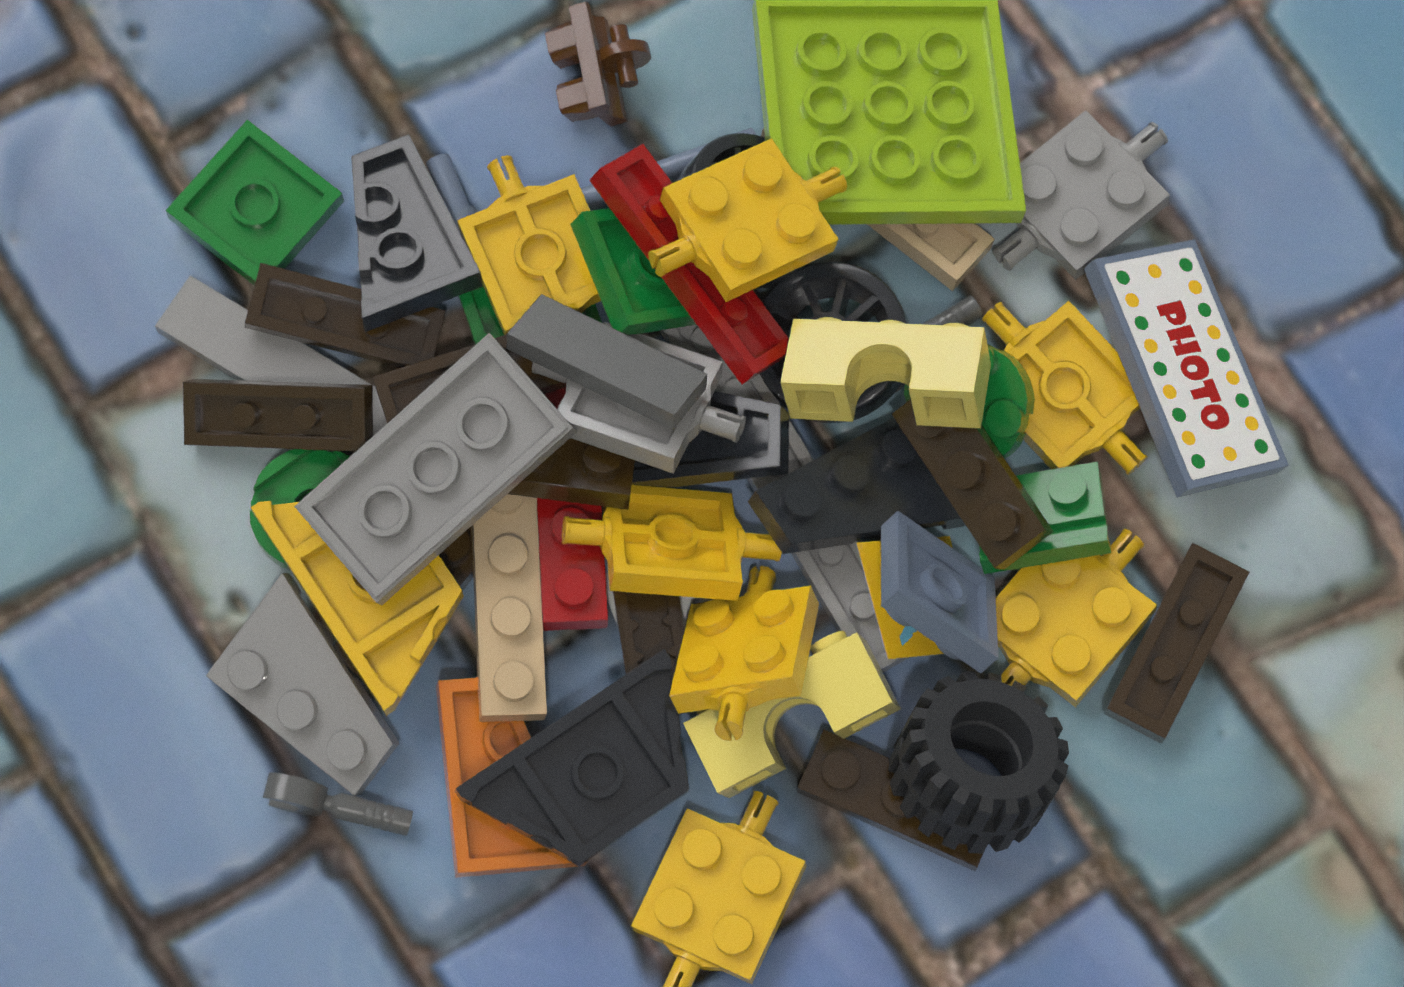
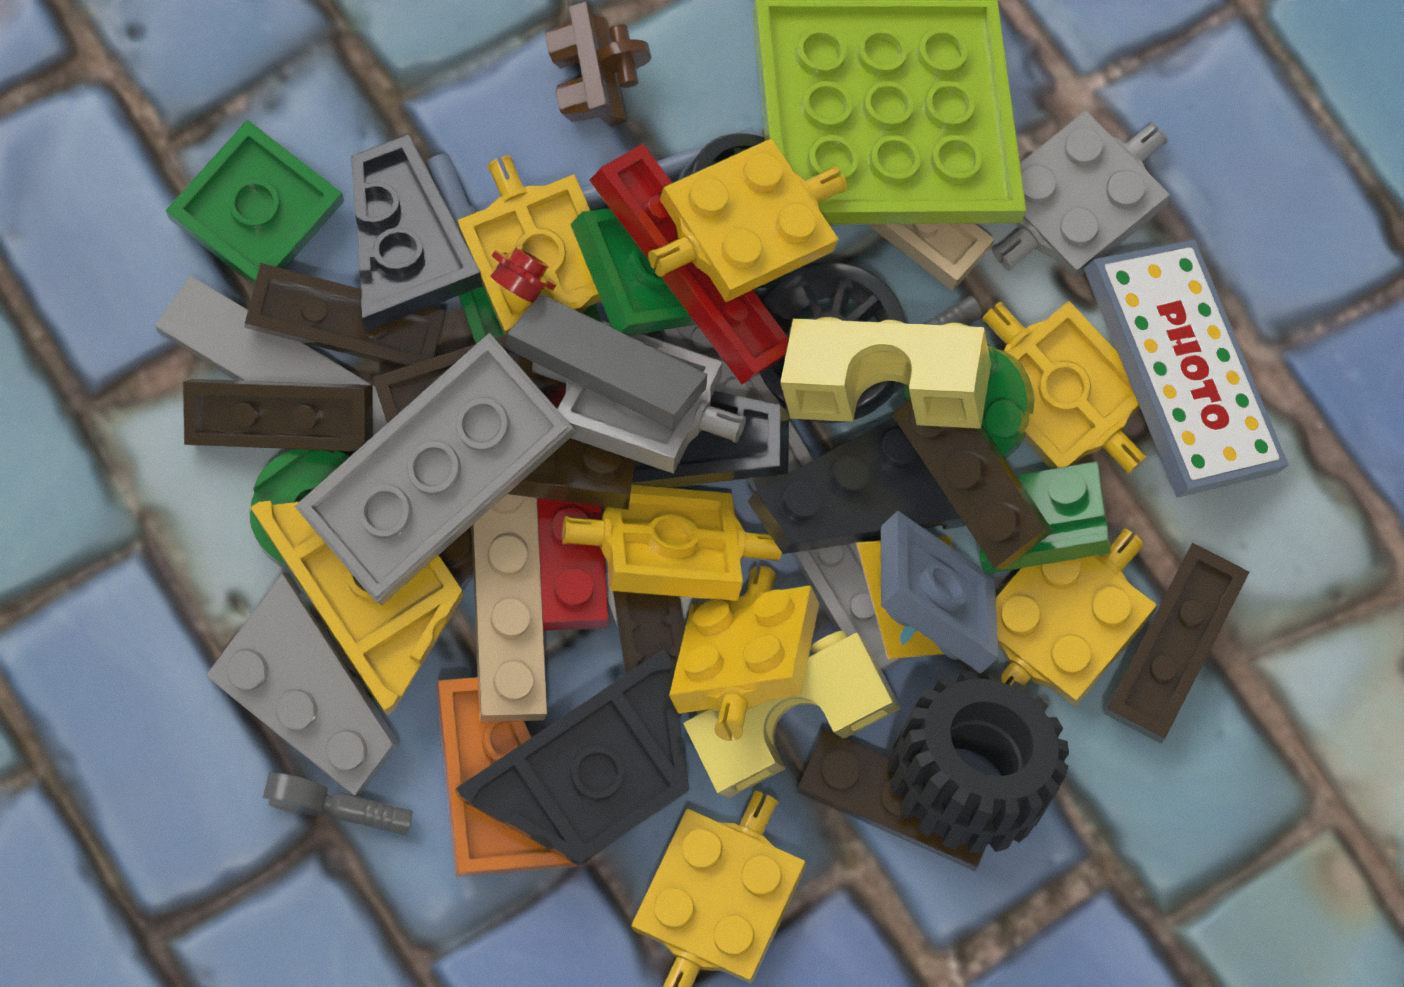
none -> red plate [490,246,556,303]

